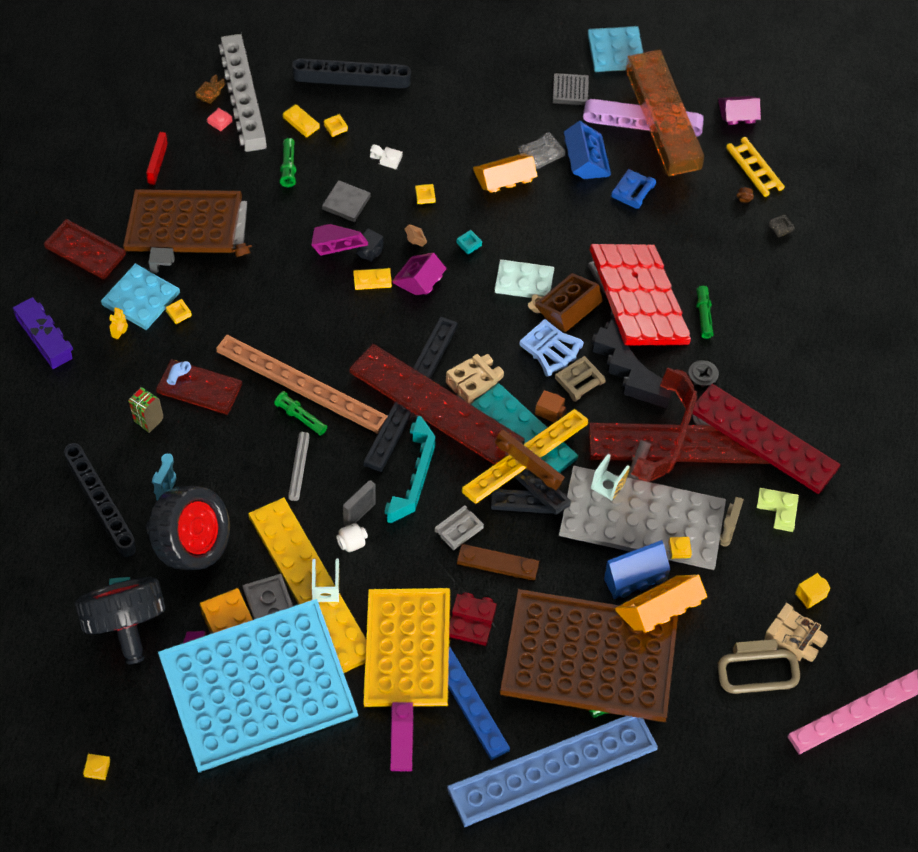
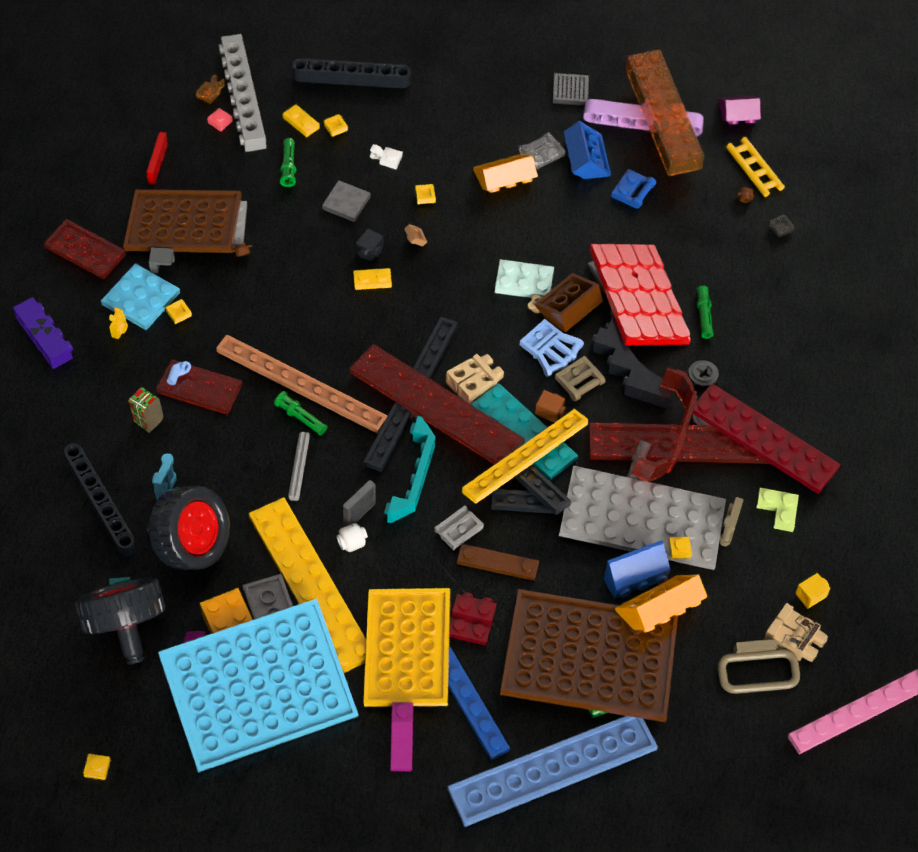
magenta slope [312,224,368,255] -> none
light aqua piece [312,559,339,602] -> none
magenta slope [392,252,447,295] -> none
teal plate [457,230,482,254] -> none
reddish brown plate [495,429,565,490] -> none
medium azure plate [588,27,645,72] -> none
light aqua piece [591,454,630,501] -> none

